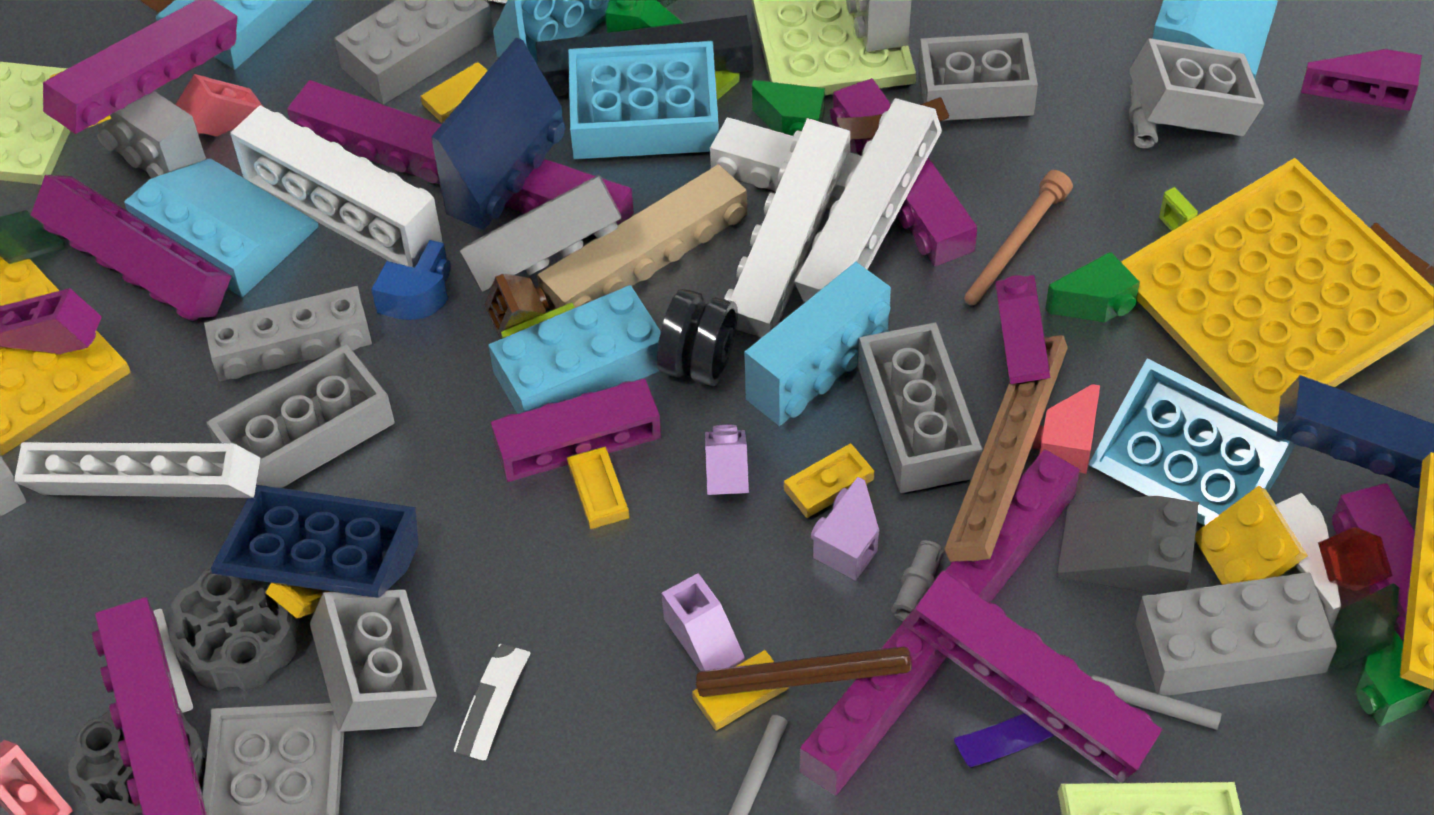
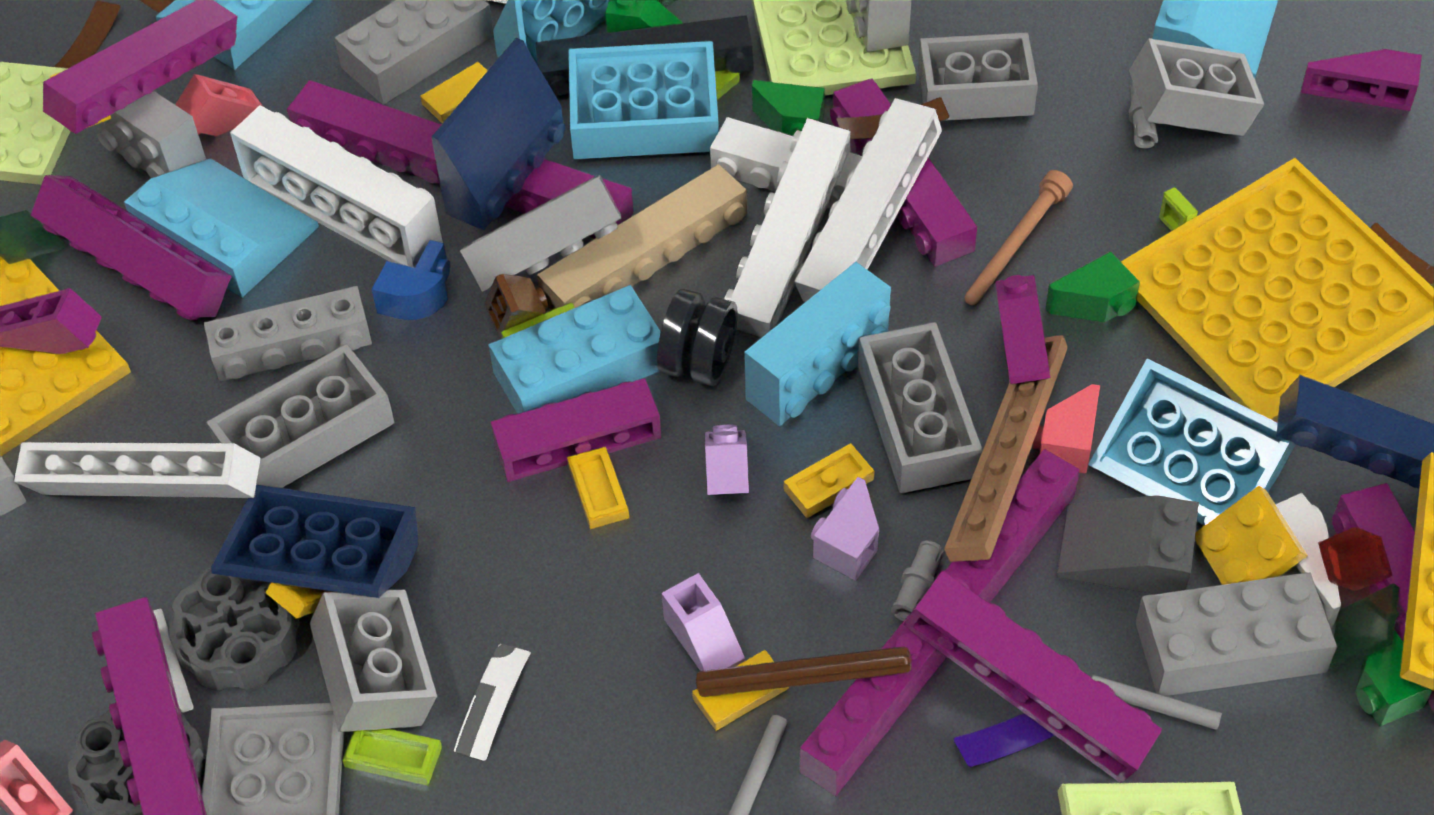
none -> reddish brown sticker [53,1,121,69]
none -> lime tile [342,729,442,786]

